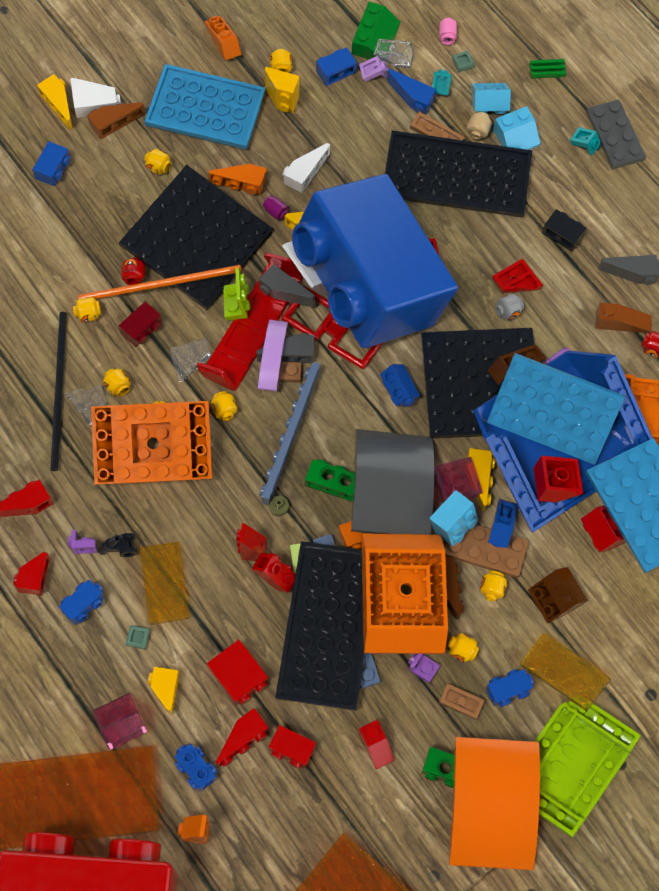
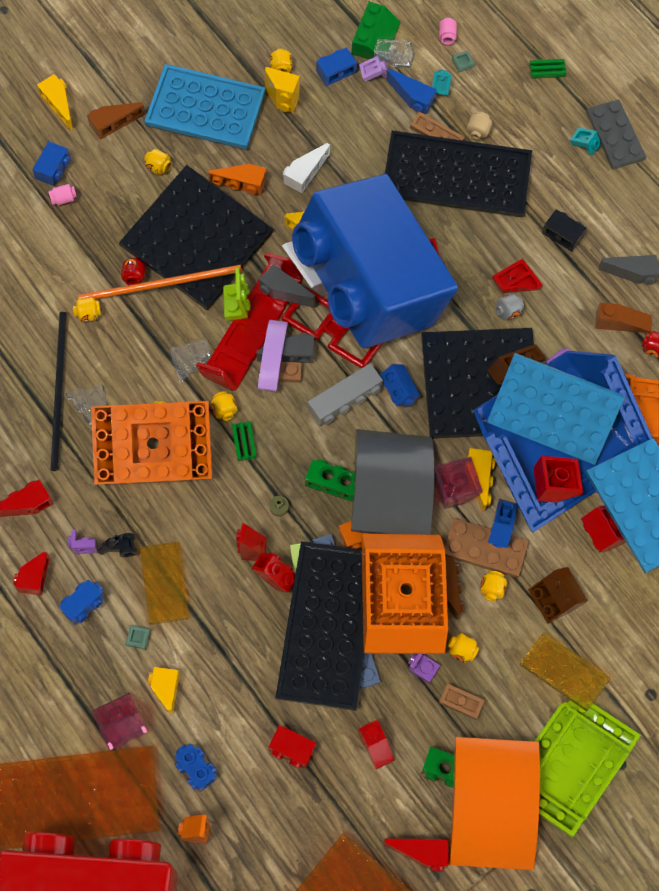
white slope [70,78,121,118] -> none
yellow head [103,368,131,397] -> none
dark red brick [118,301,162,347] -> none
orange slope [204,16,241,61] -> none
red brick [206,640,269,706] -> none
red slope [216,708,269,768] -> none
sand blue plate [259,362,320,505] -> none
magenta brick [263,195,290,221] -> none
medium azure brick [429,490,478,547] -> none
medium azure slope [471,83,511,114] -> none
blue brick [485,669,534,708] -> none
medium azure slope [493,106,541,150] -> none
none -> bright pink brick [49,184,77,206]
none -> green tile [232,421,257,461]
none -> light grey brick [307,363,383,426]
none -> red slope [384,839,448,872]

